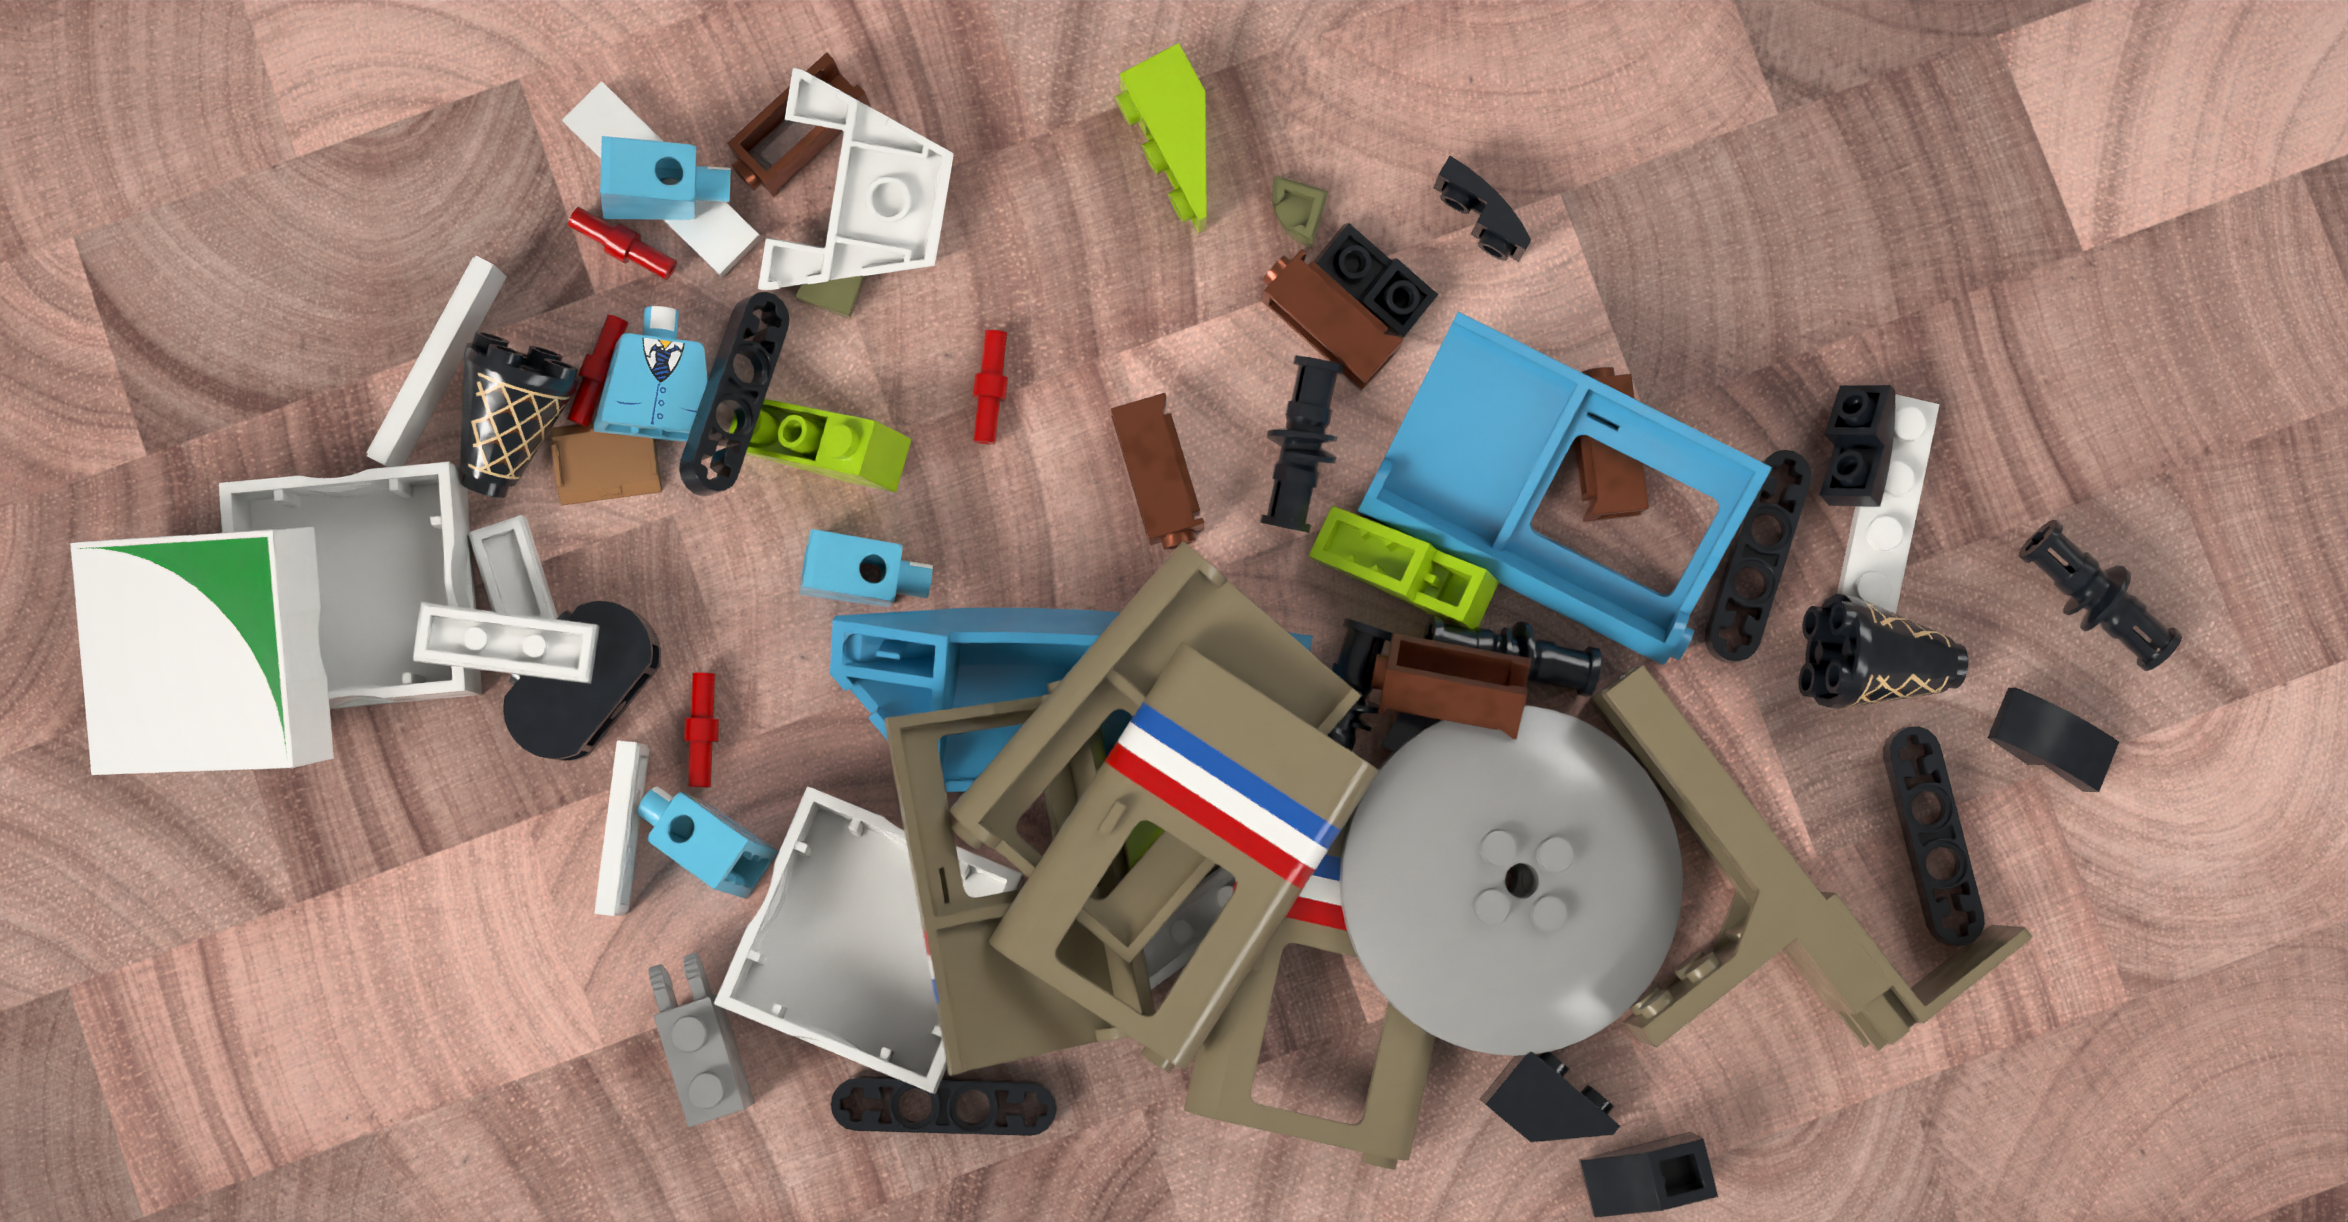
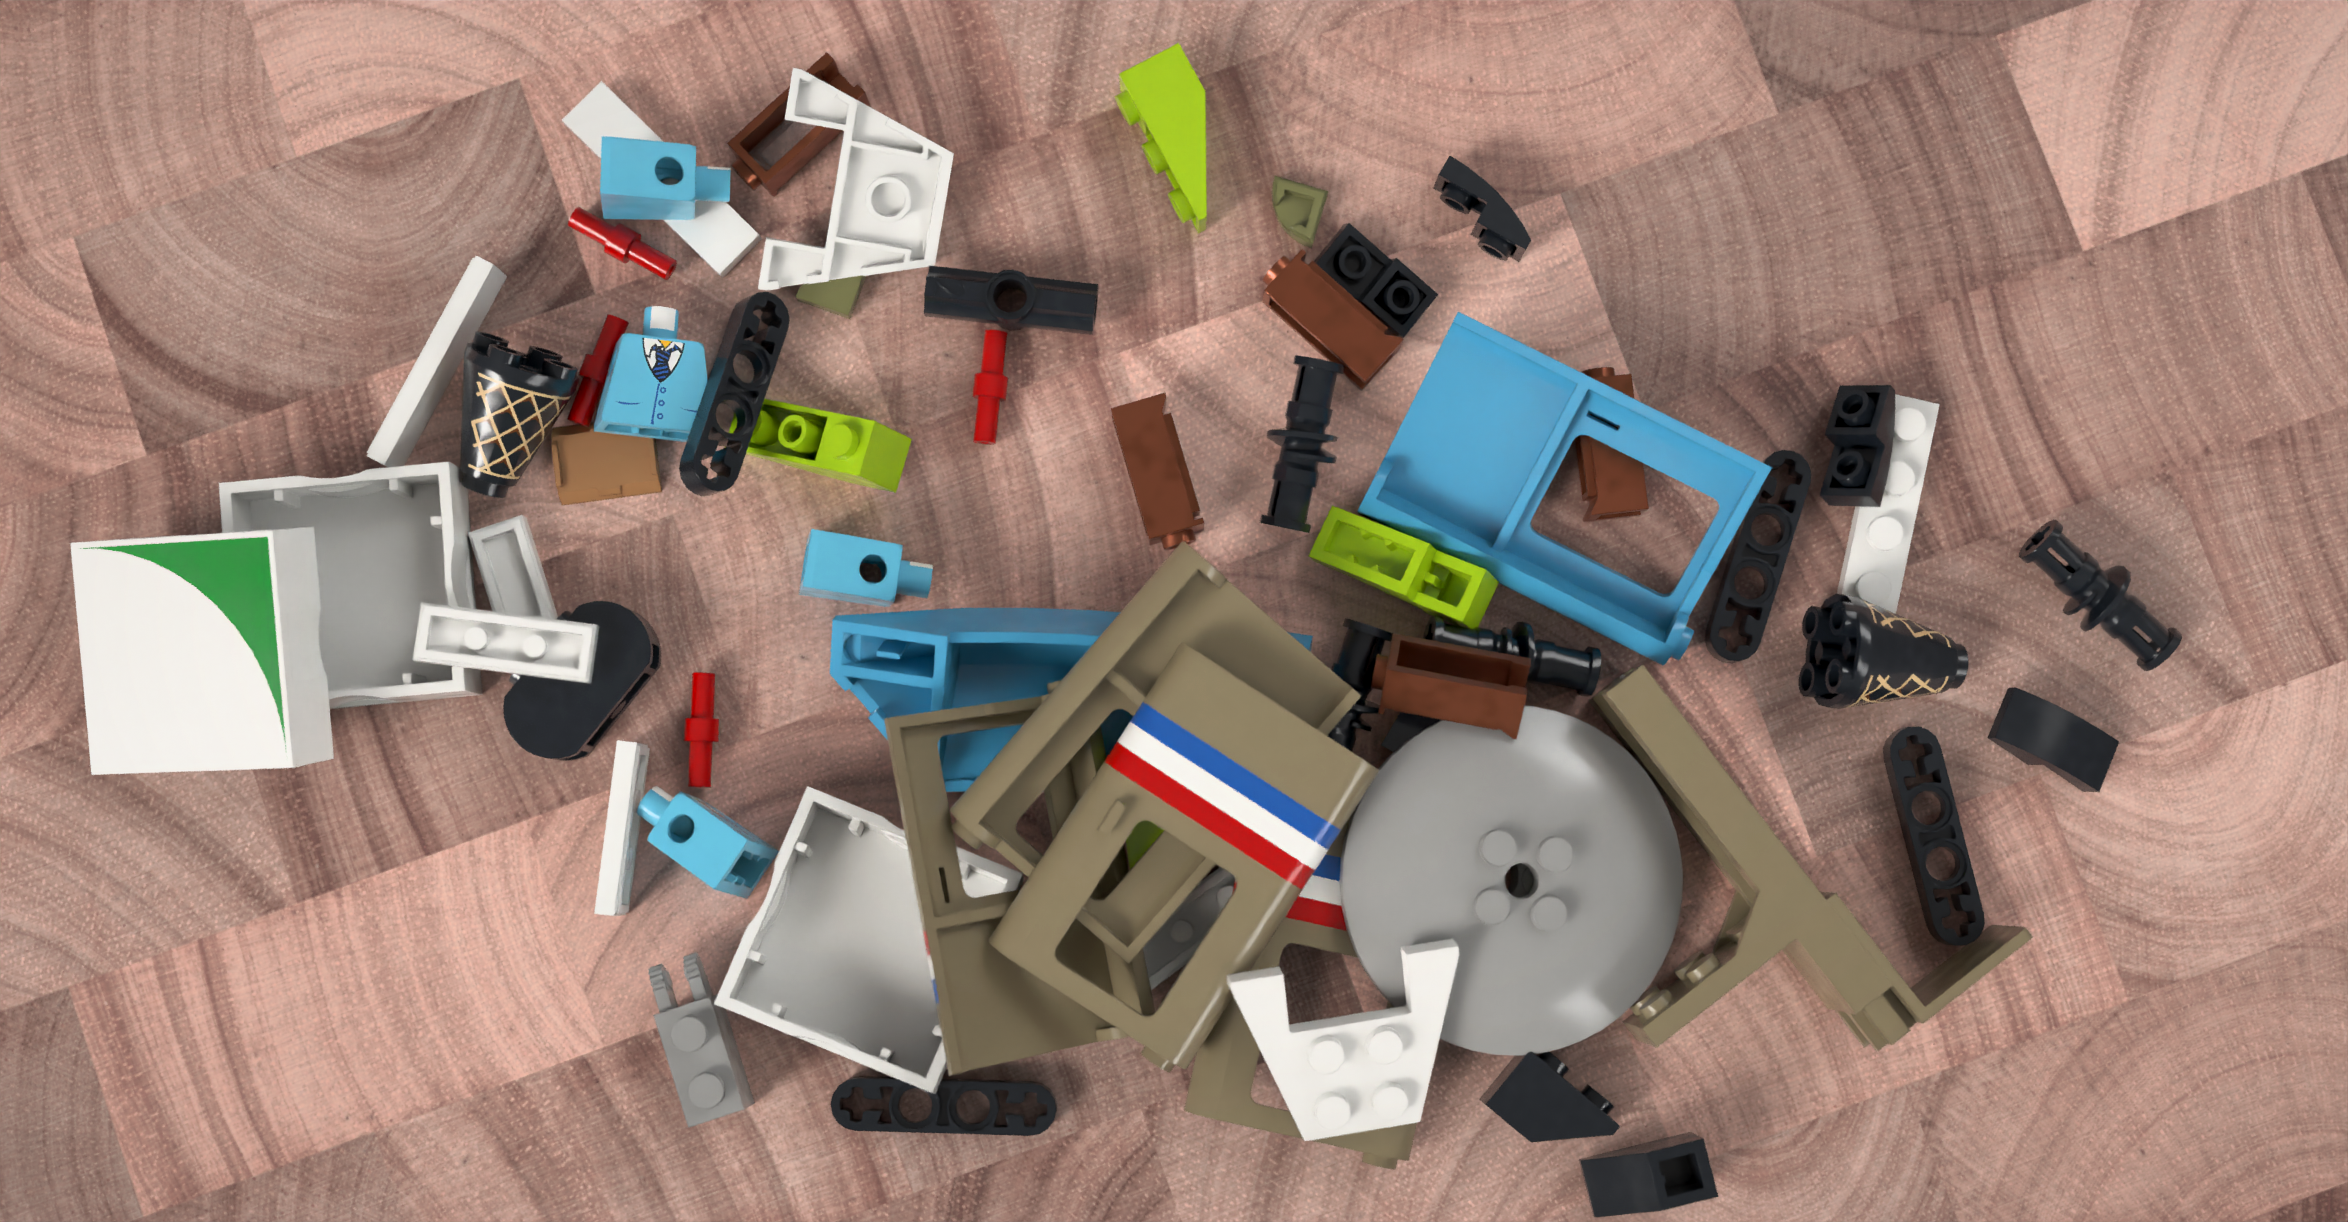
none -> black piece [924,265,1099,335]
none -> white wing [1227,939,1459,1141]

